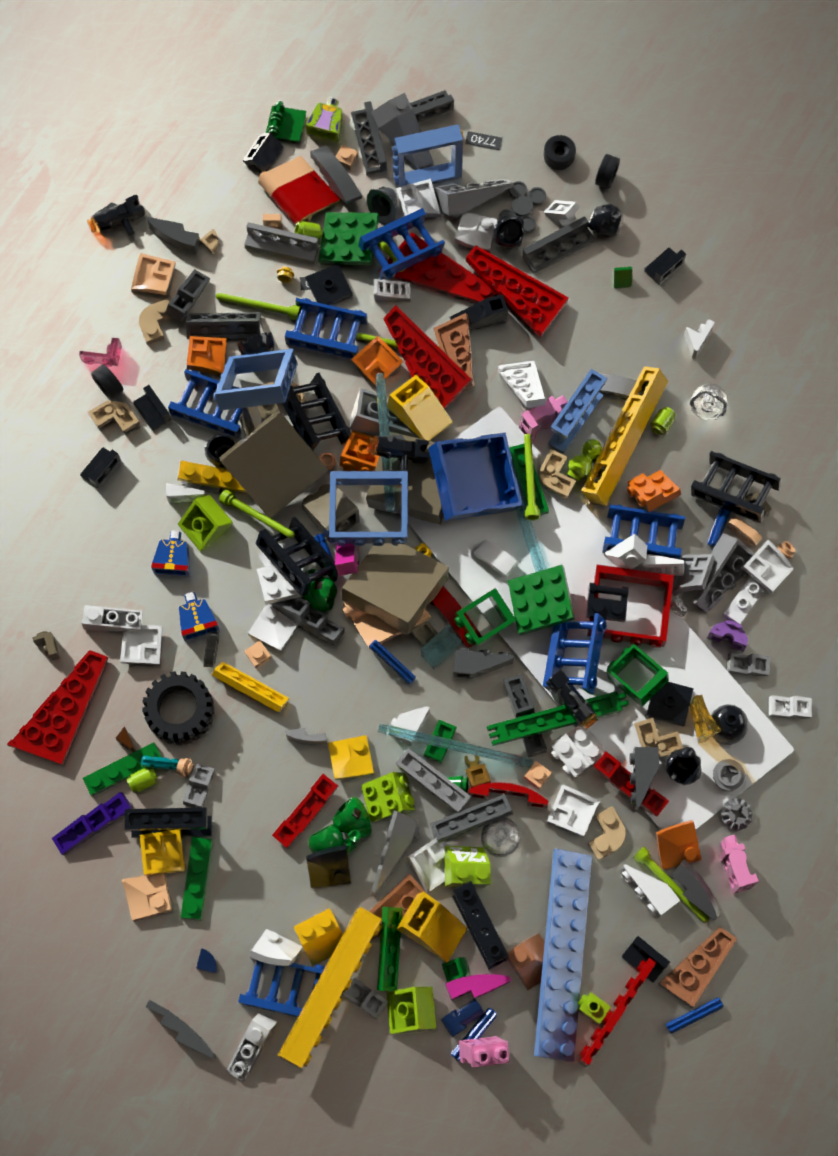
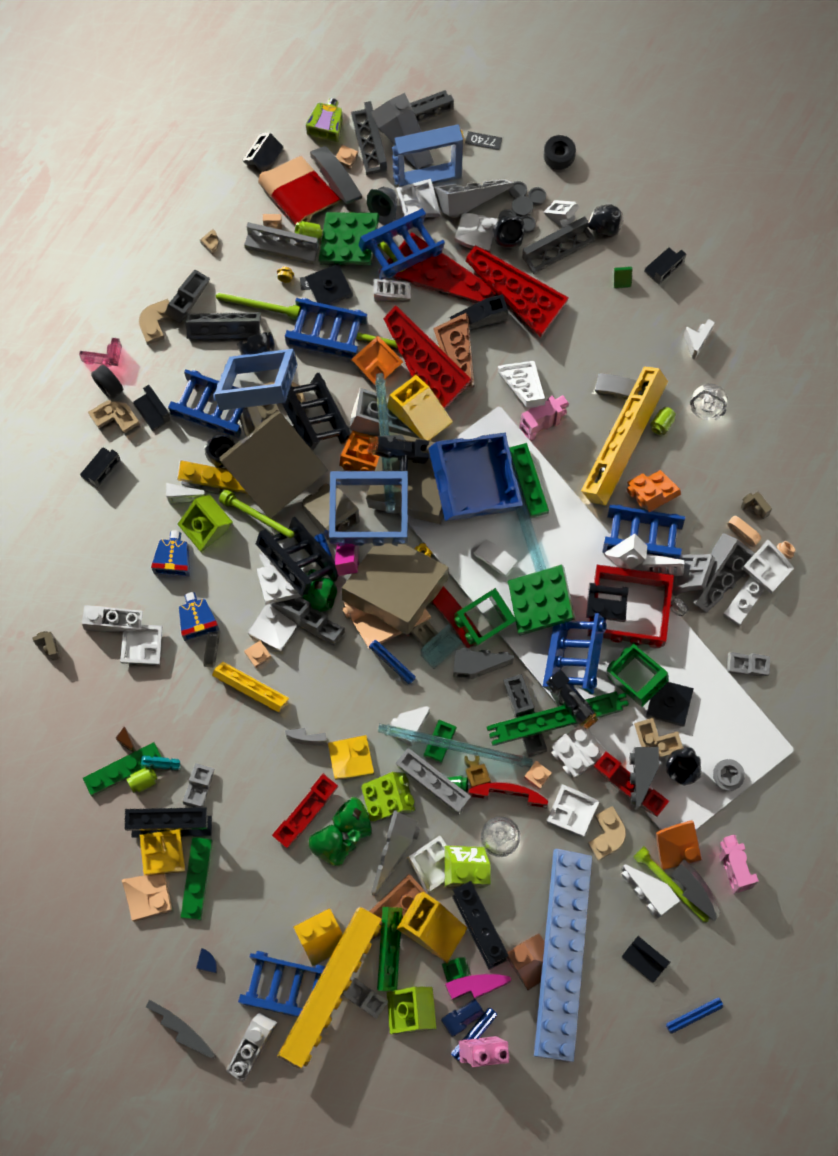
red wing [7,650,109,766] -> none
dark purple slope [52,792,133,855] -> none
black piece [86,195,145,236] -> none
light nougat plate [131,253,176,296] -> none
black tyre [142,671,215,745] -> none
dark grey slope [147,217,200,255] -> none
light nougat plate [177,757,194,777] -> none
orange plate [187,336,227,377] -> none
white plate [249,929,303,966] -> none
green hinge [266,101,307,142] -> none
black plate [306,845,351,888] -> none
light nougat plate [318,452,336,470] -> none
dark grey fence [430,794,513,844] -> none
lime piece [524,434,540,521] -> none
tan plate [540,449,576,499] -> none
medium blue fence [548,369,607,454] -> none
lime animal [567,439,602,482] -> none
lime brick [577,992,611,1025] -> none
red wing [578,958,656,1067] -> none
black tyre [595,154,620,189] -> none
nougat wing [658,927,737,1008] -> none
clear yellow plate [689,695,721,743] -> none
black fence [691,451,781,524] -> none
blue axle [707,507,730,548] -> none
medium lavender cylinder [707,620,748,652] -> none
black cylinder [708,704,748,745] -> none
light grey gear [721,798,753,830] -> none
white slope [769,695,812,718] -> none

